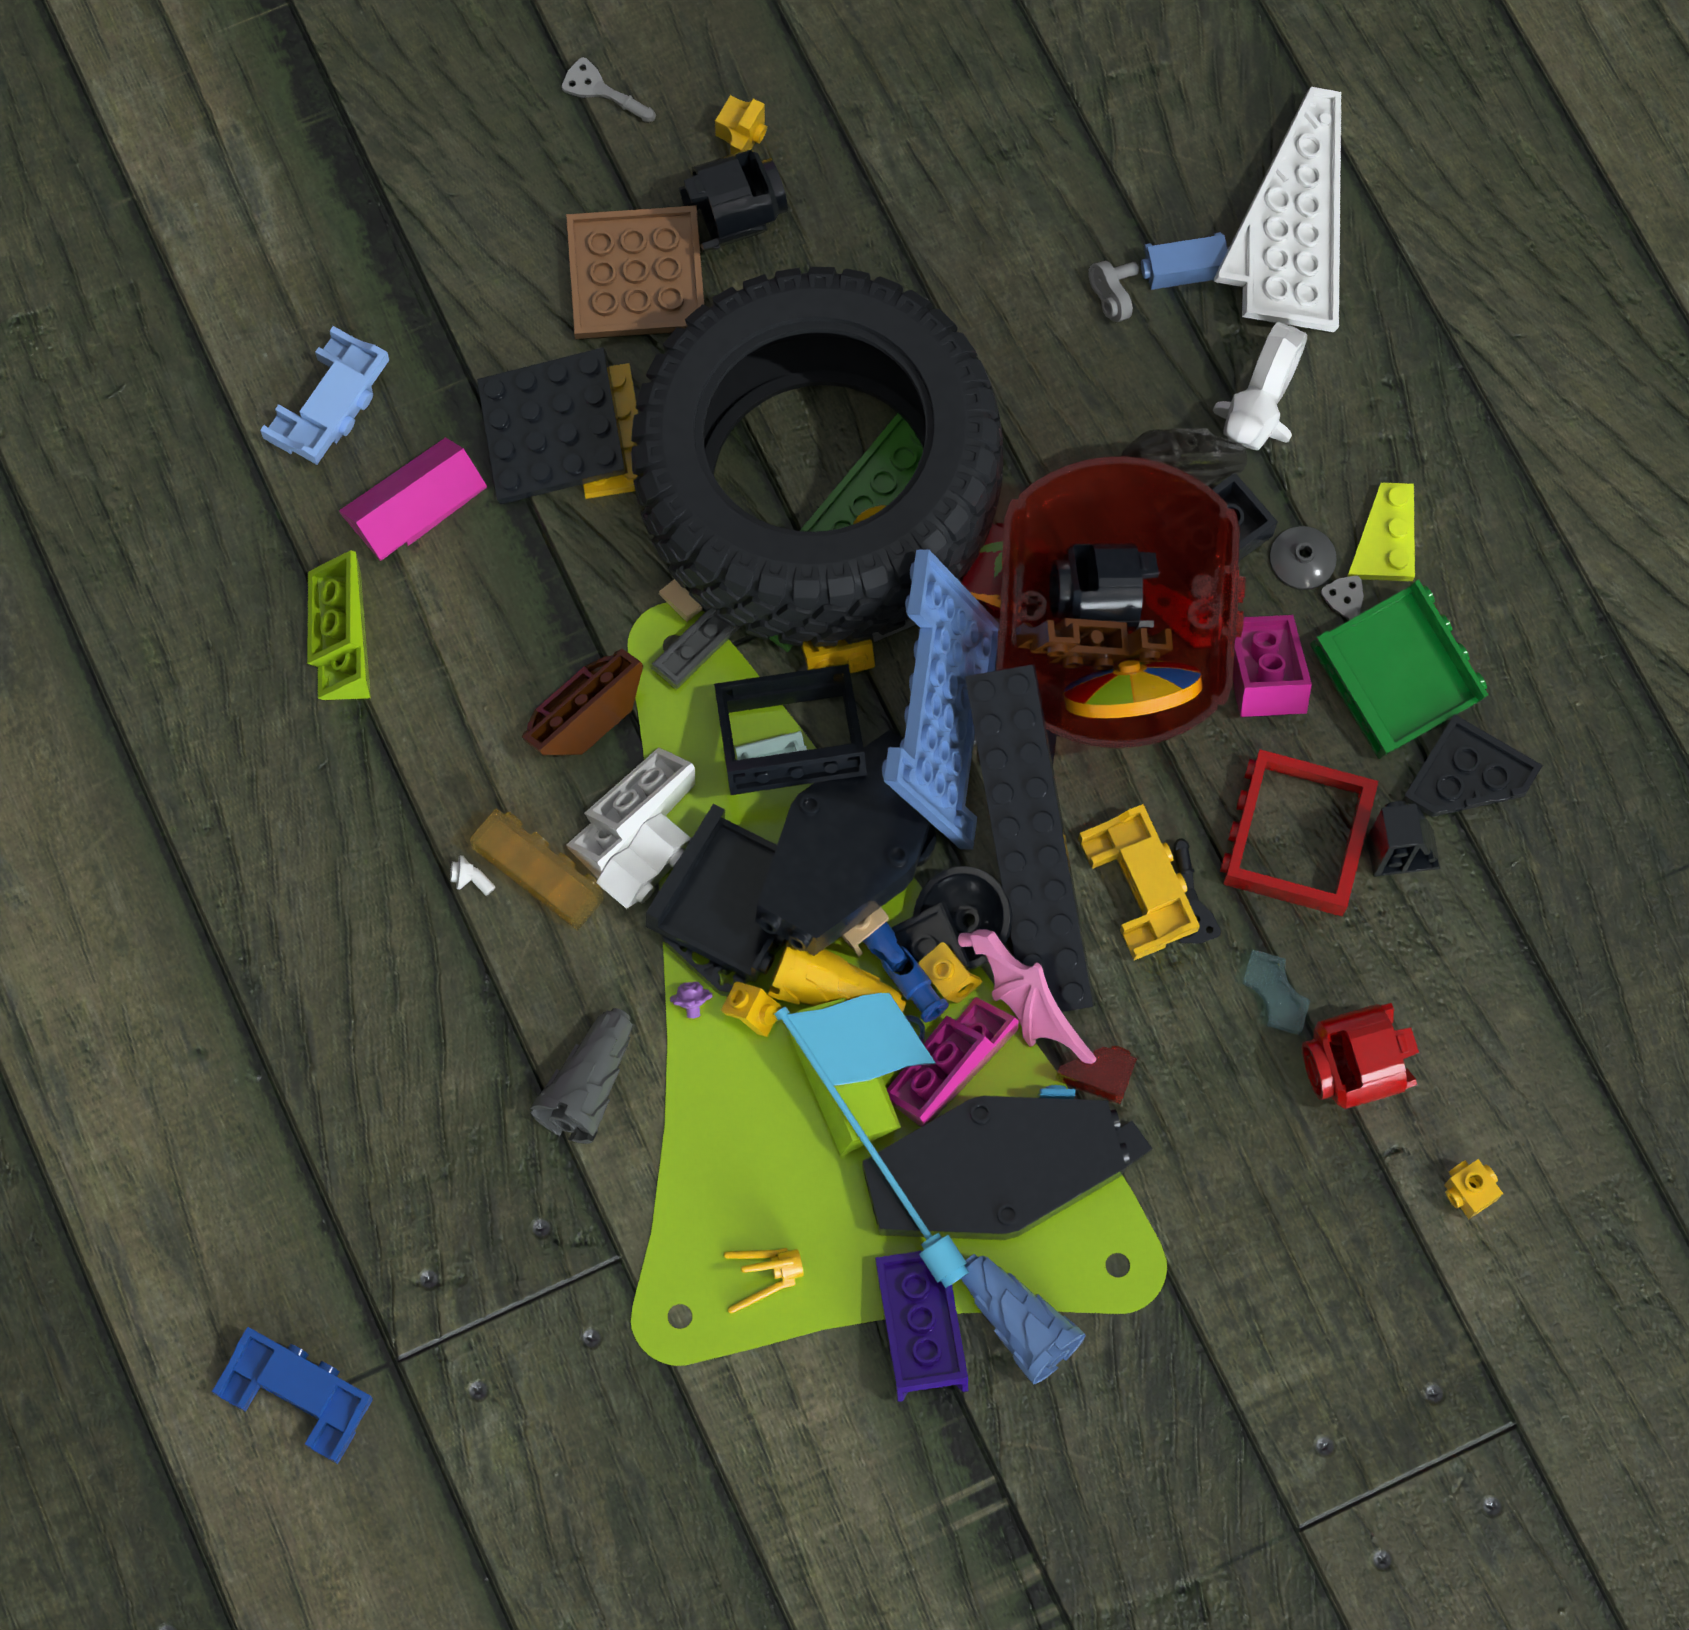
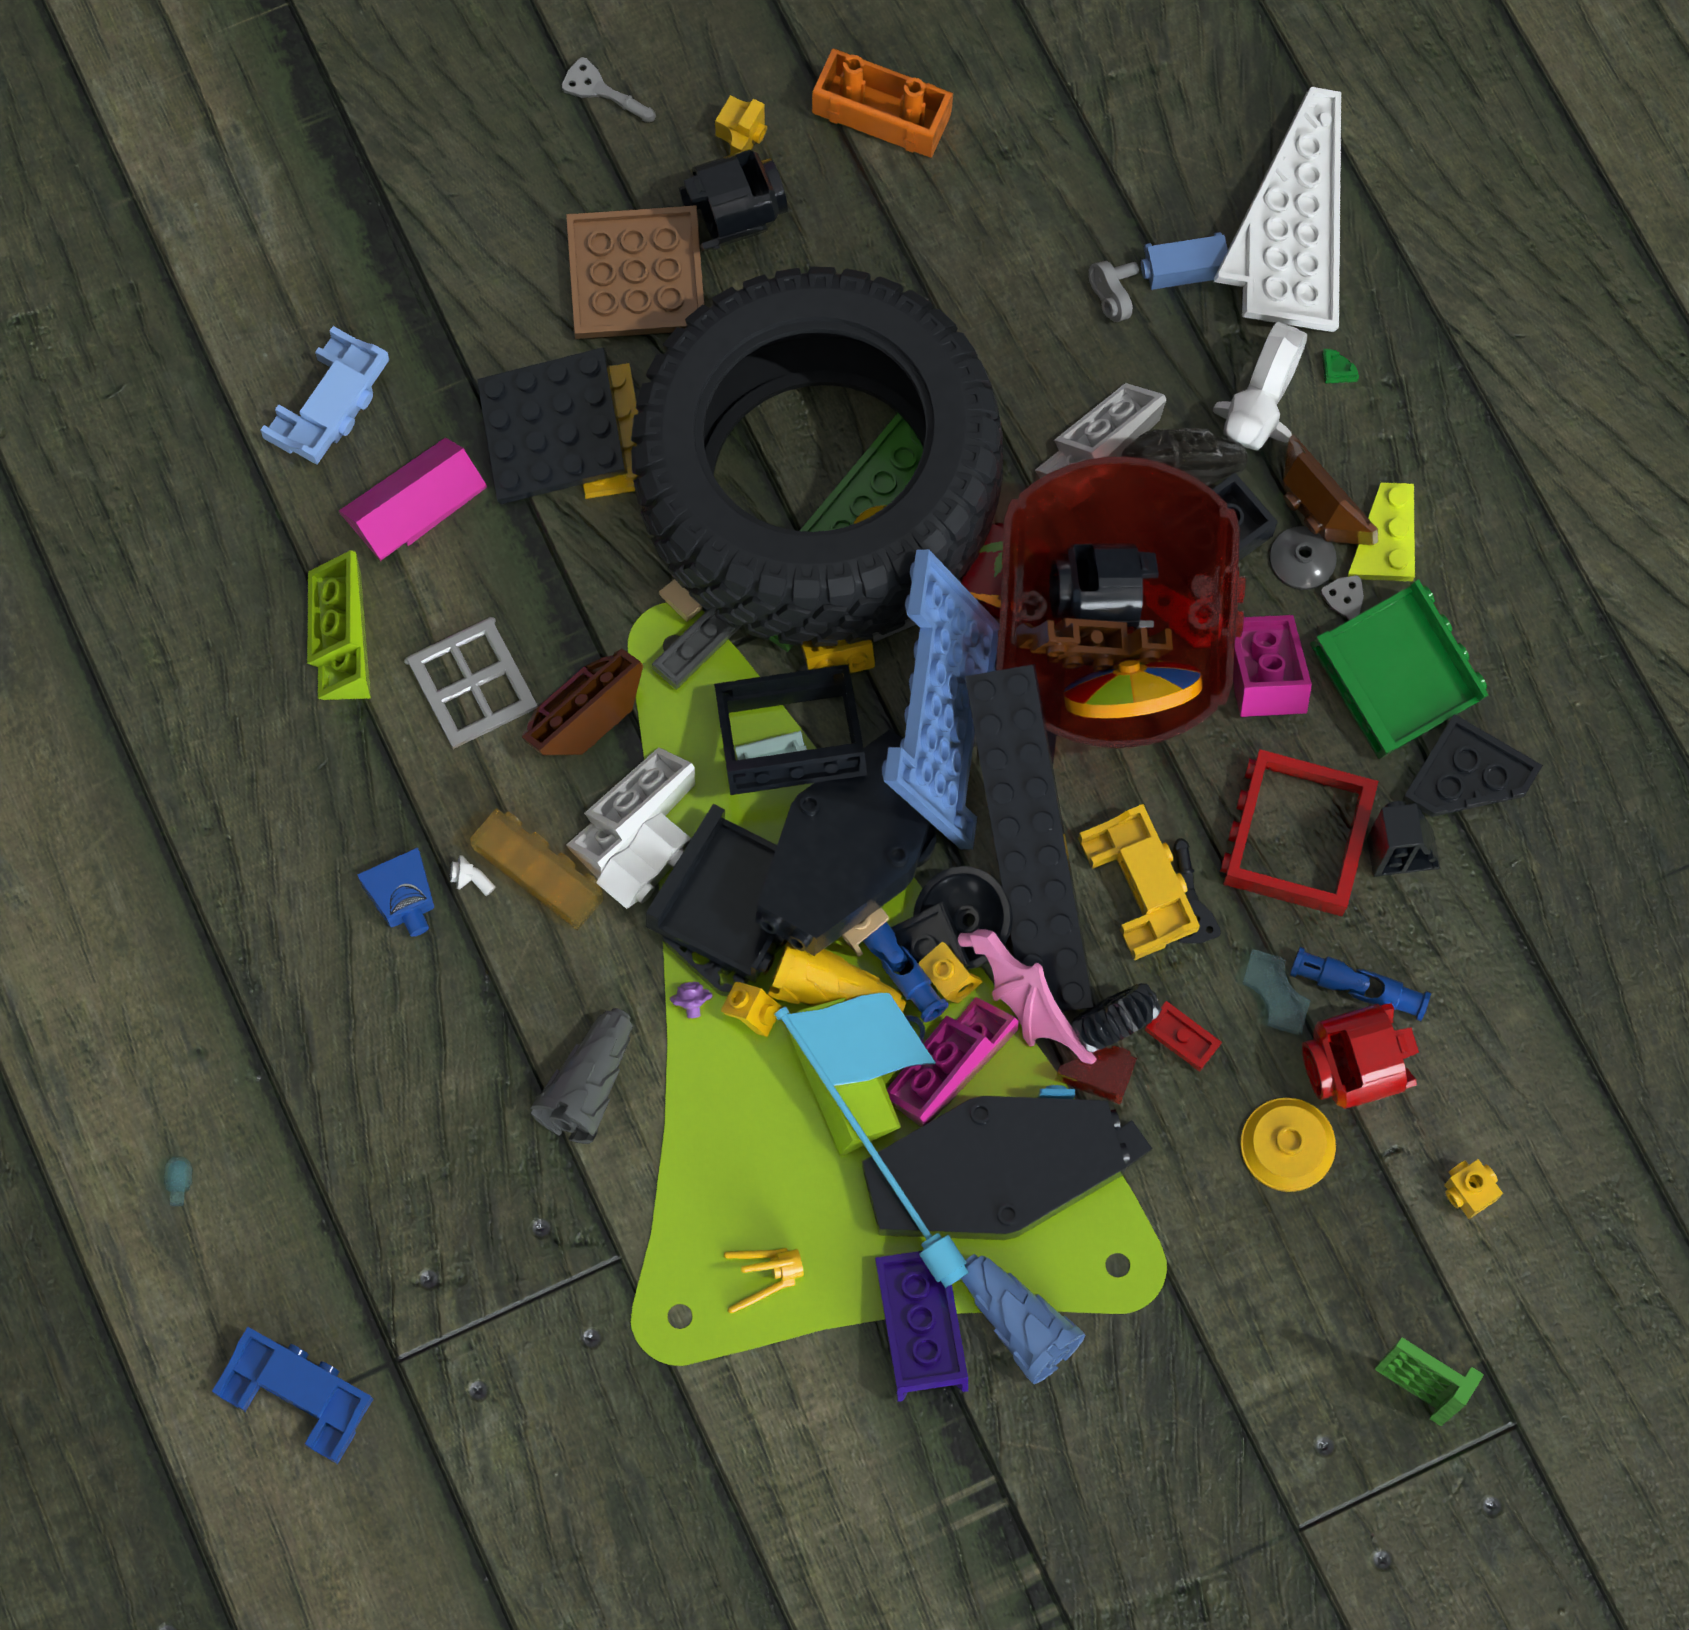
none -> clear light blue cylinder [164,1156,193,1206]
none -> blue torso [357,848,435,937]
none -> light grey window [404,617,538,749]
none -> orange piece [812,48,953,158]
none -> white slope [1035,383,1166,507]
none -> black gear [1070,983,1162,1052]
none -> red plate [1144,1001,1222,1072]
none -> yellow piece [1240,1098,1336,1192]
none -> reddish brown wedge [1283,434,1378,545]
none -> blue piece [1290,947,1431,1022]
none -> green tile [1322,349,1359,383]
none -> bright green fence [1374,1337,1484,1426]

